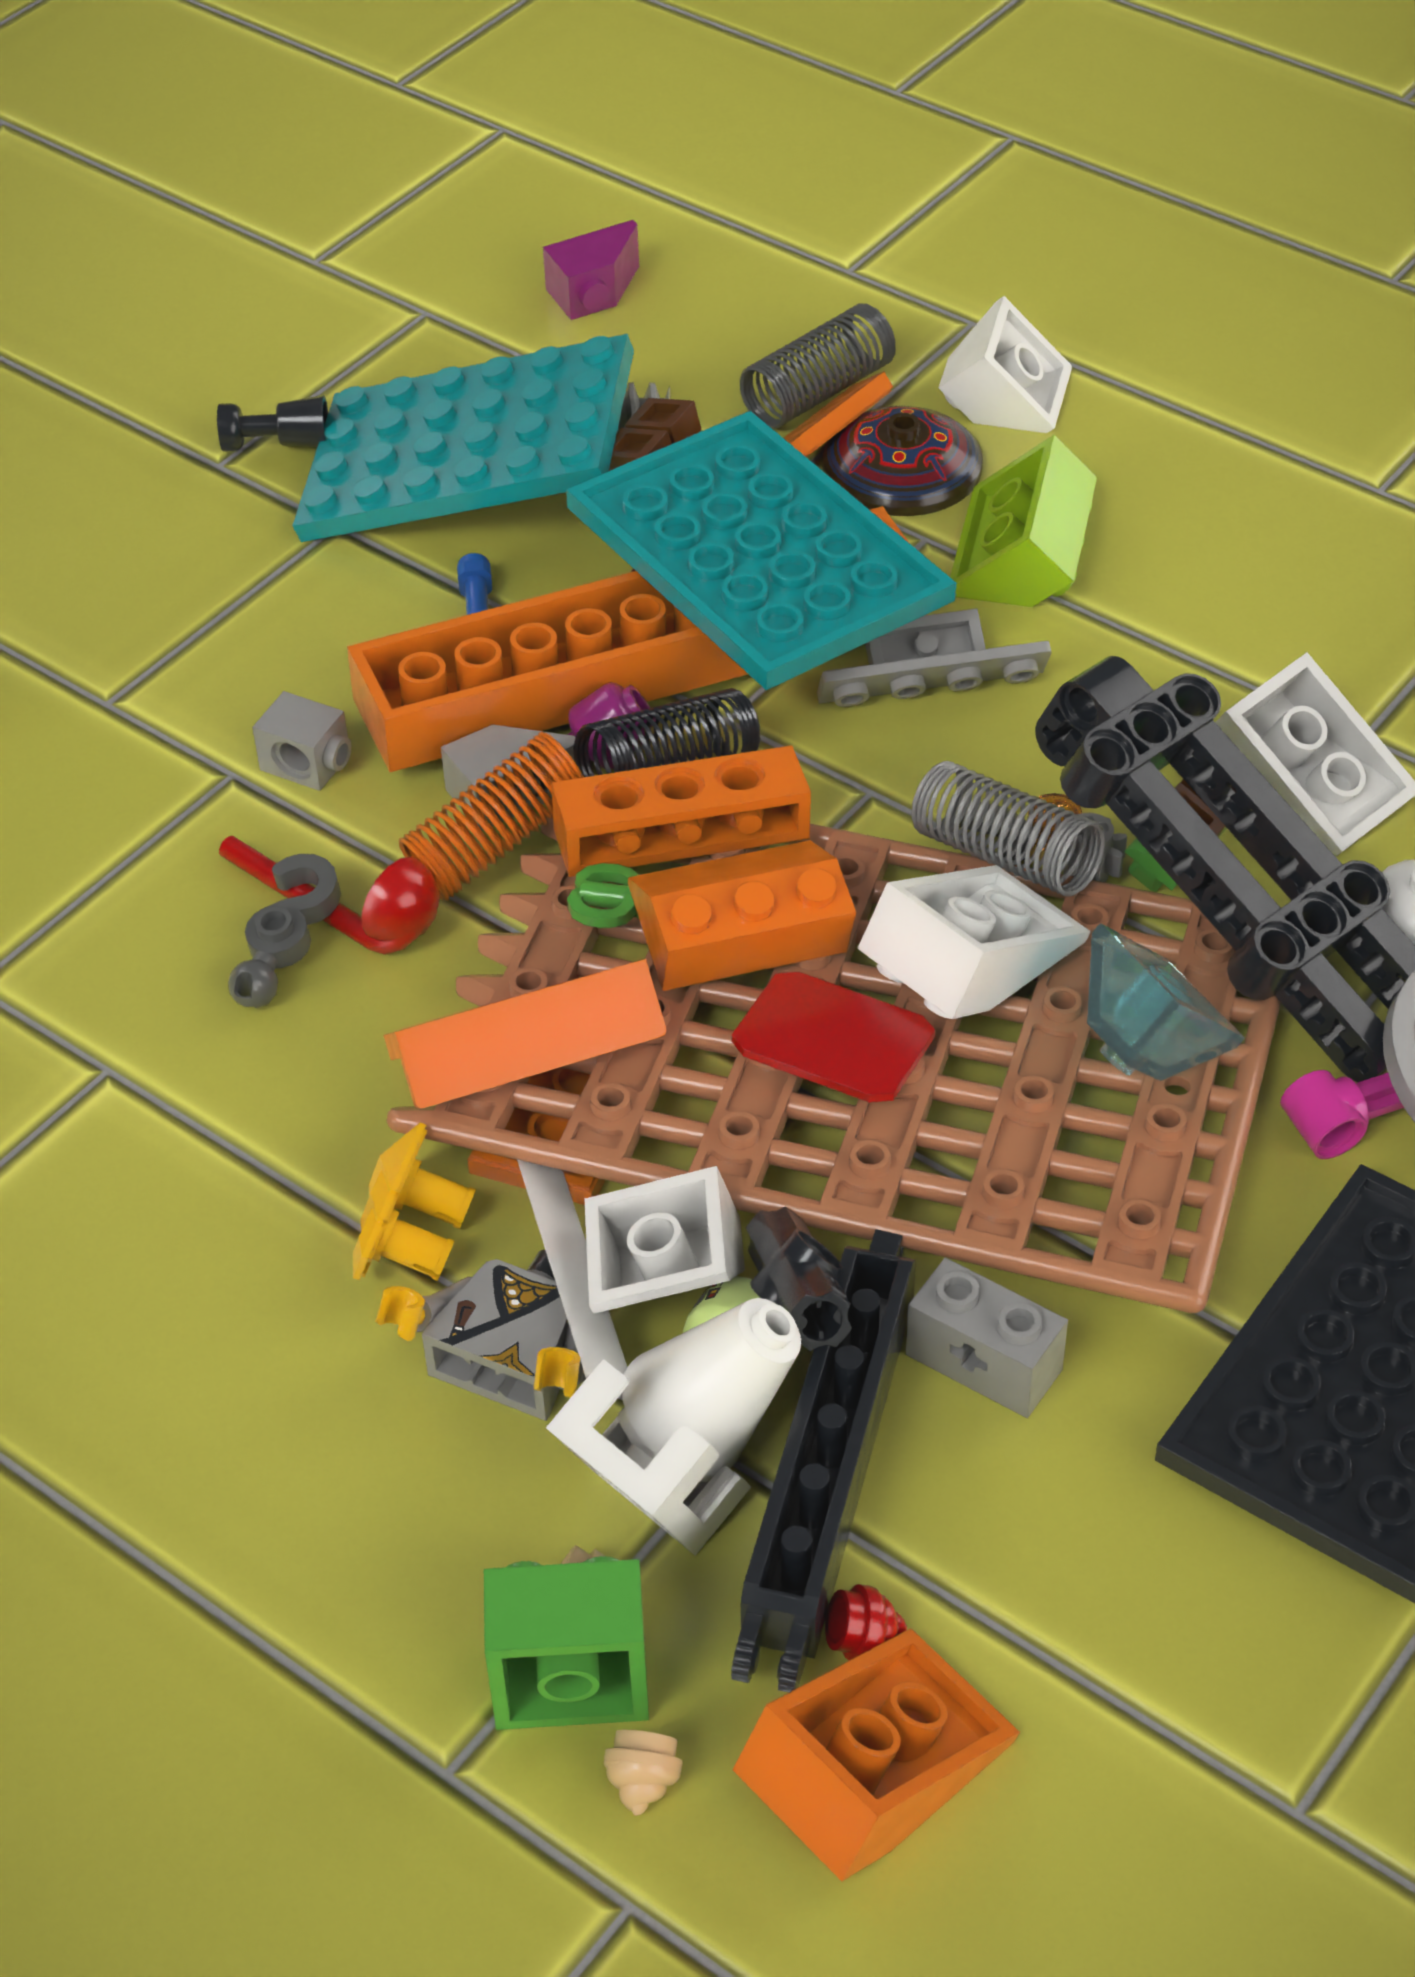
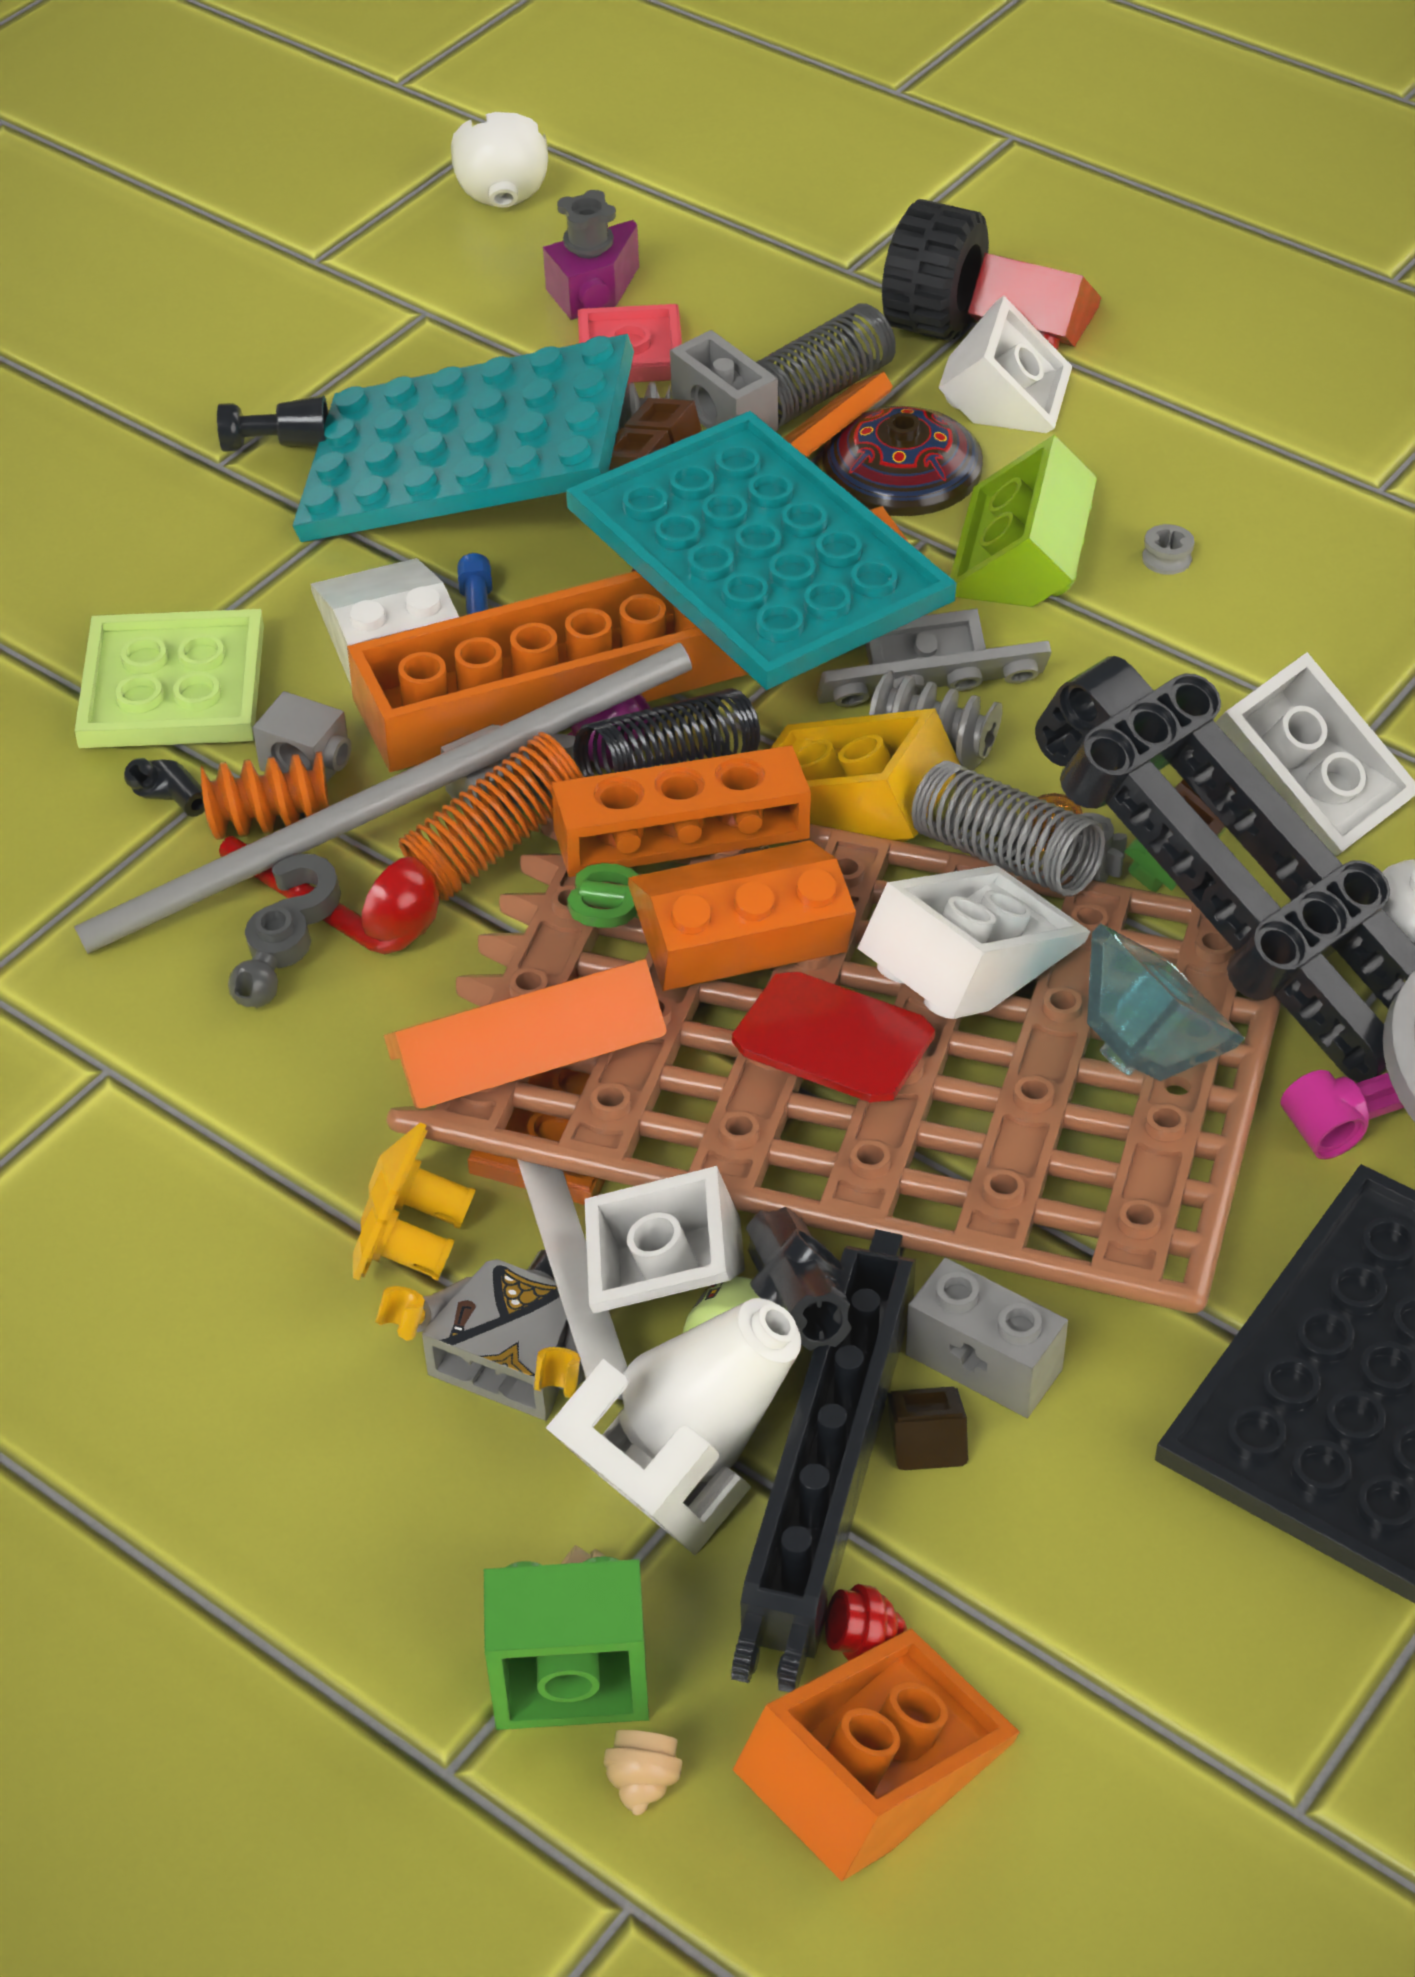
none -> light grey piece [74,642,692,954]
none -> yellowish green plate [75,609,264,748]
none -> black arm [124,758,205,817]
none -> orange piece [201,751,329,840]
none -> white slope [311,558,459,688]
none -> white cylinder [451,112,548,208]
none -> dark grey brick [557,190,616,258]
none -> coral tile [578,304,682,382]
none -> light grey brick [670,330,778,432]
none -> yellow slope [770,708,960,842]
none -> light grey piece [869,670,1003,770]
none -> black tyre [882,199,989,341]
none -> dark brown slope [887,1386,968,1470]
none -> slope [968,253,1102,350]
none -> light grey bush [1142,524,1195,575]

